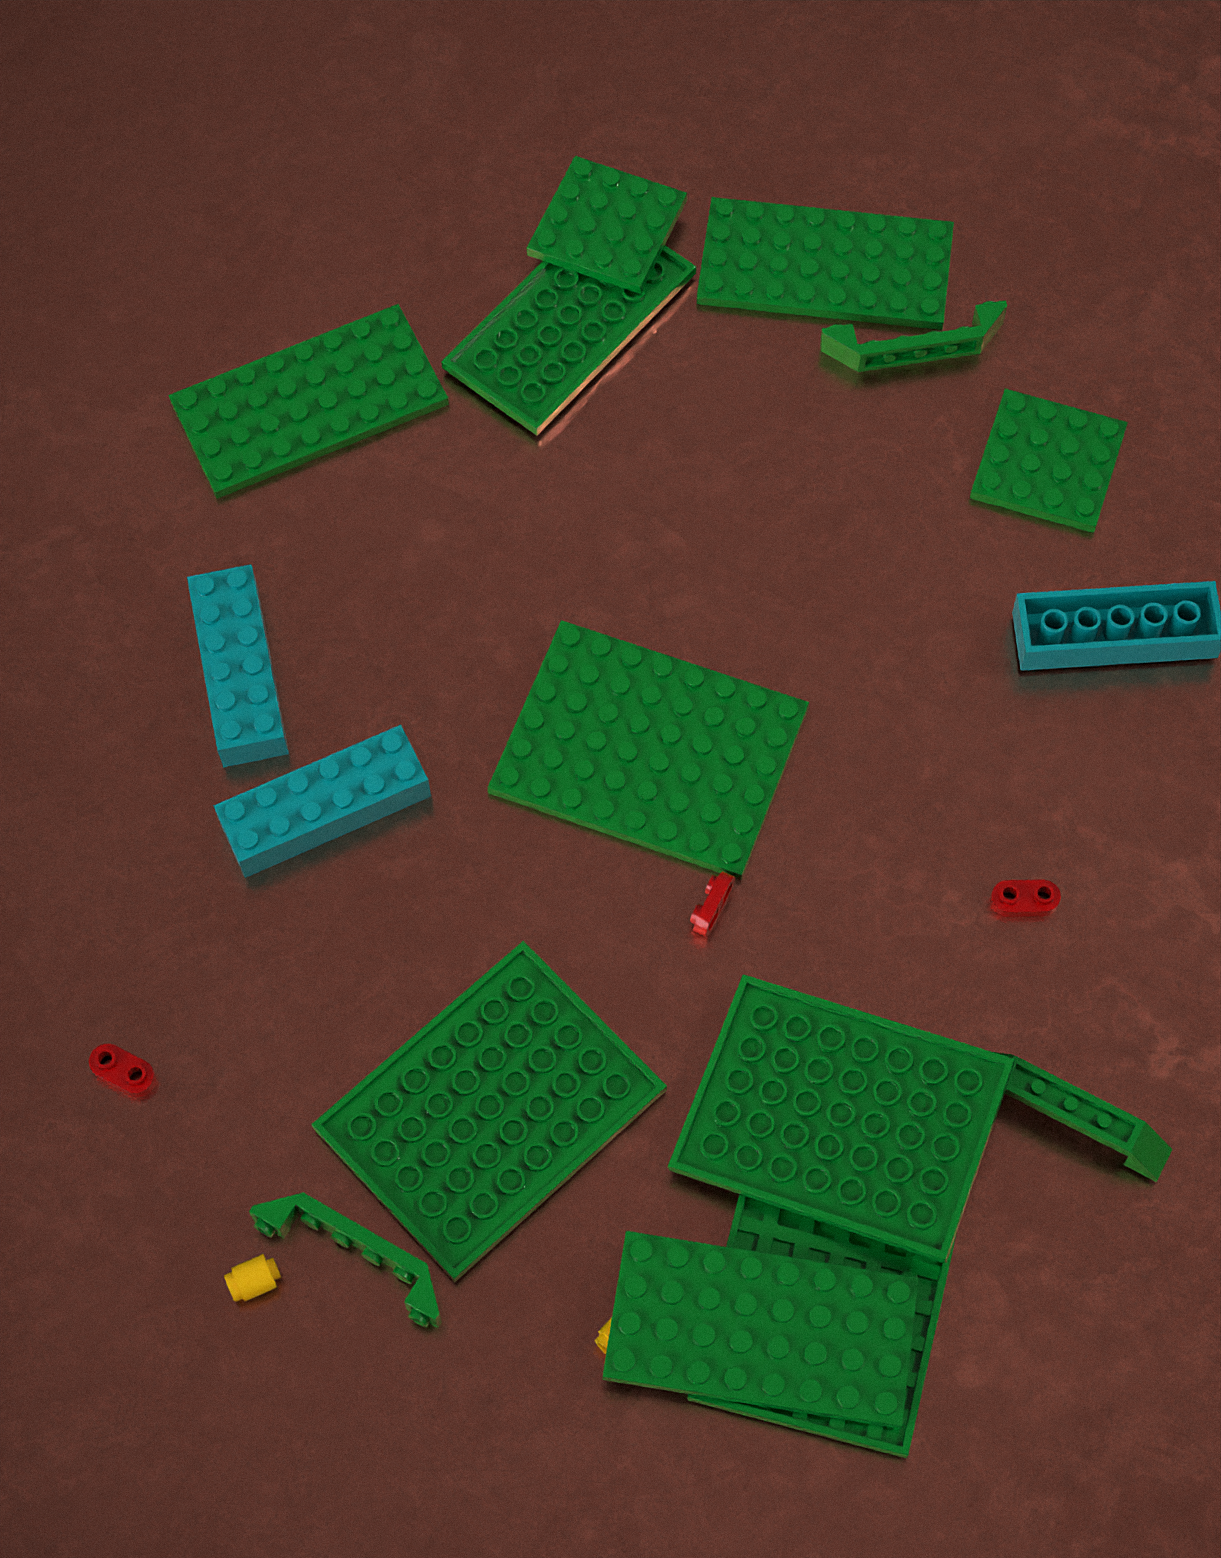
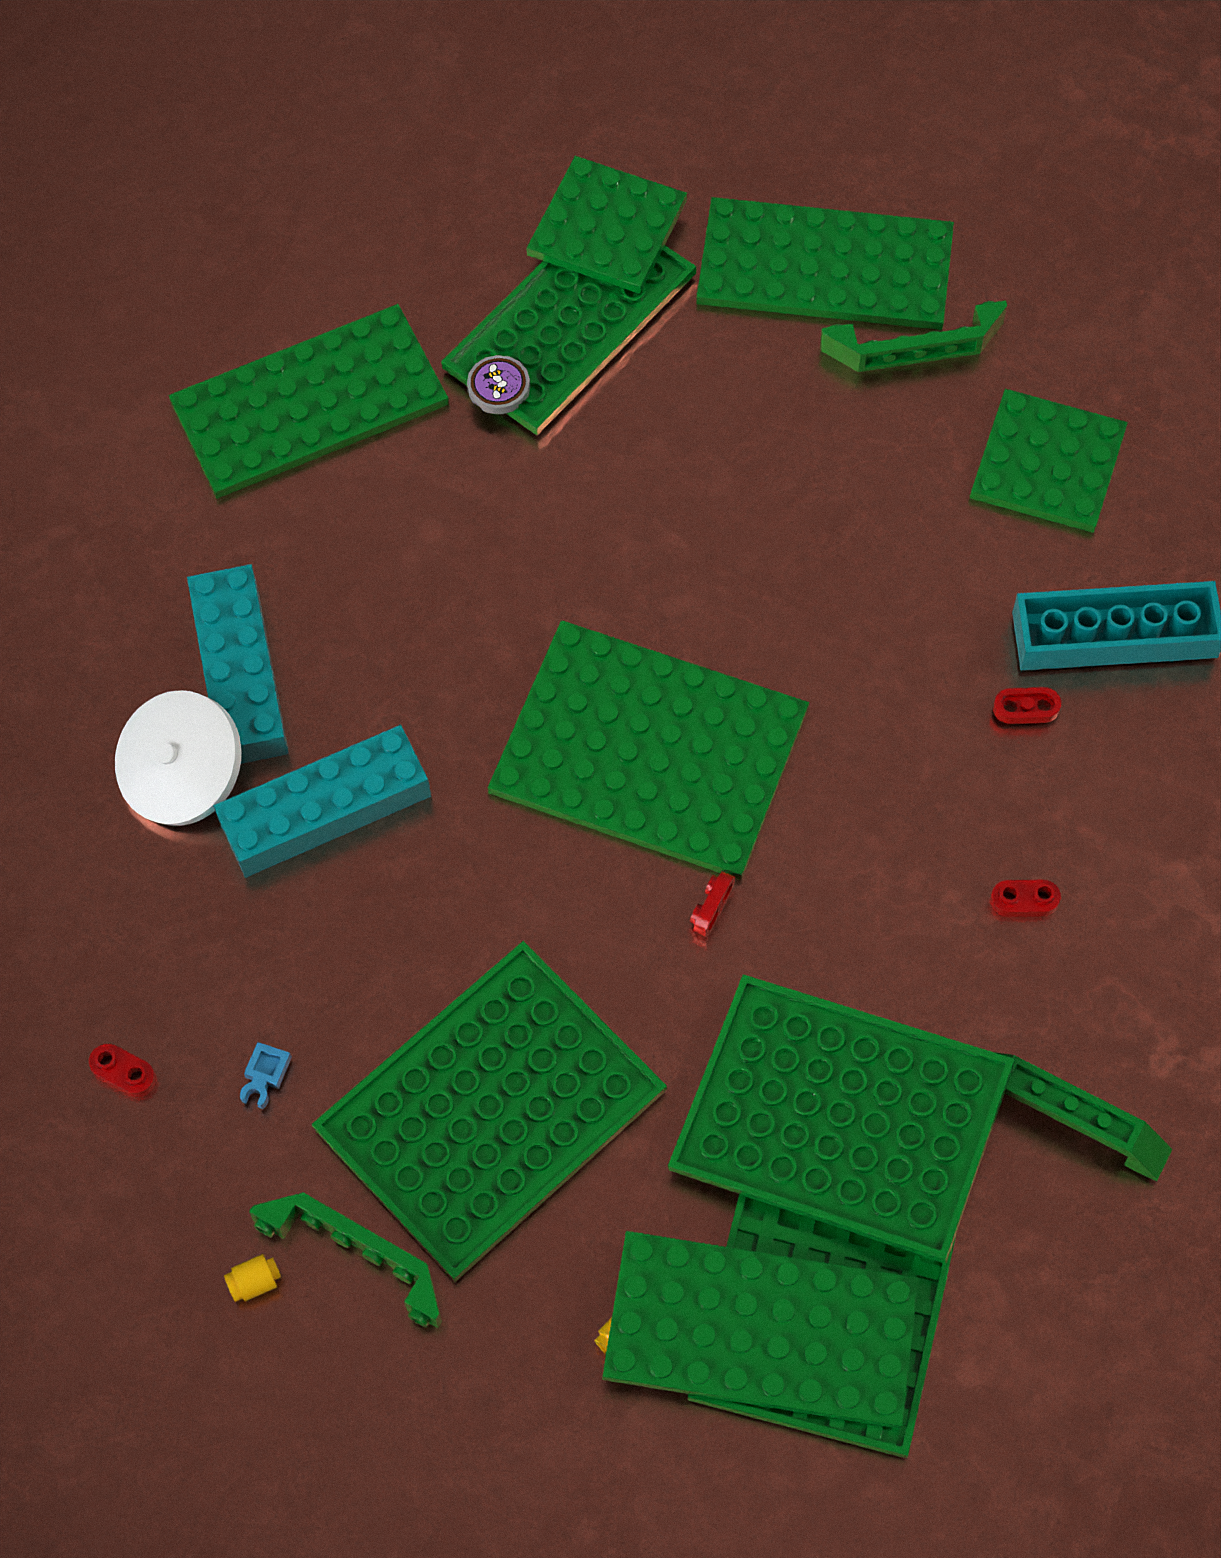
none -> white dish [115,690,242,826]
none -> dark azure plate [240,1042,292,1110]
none -> tile [467,355,530,414]
none -> red plate [993,687,1062,724]

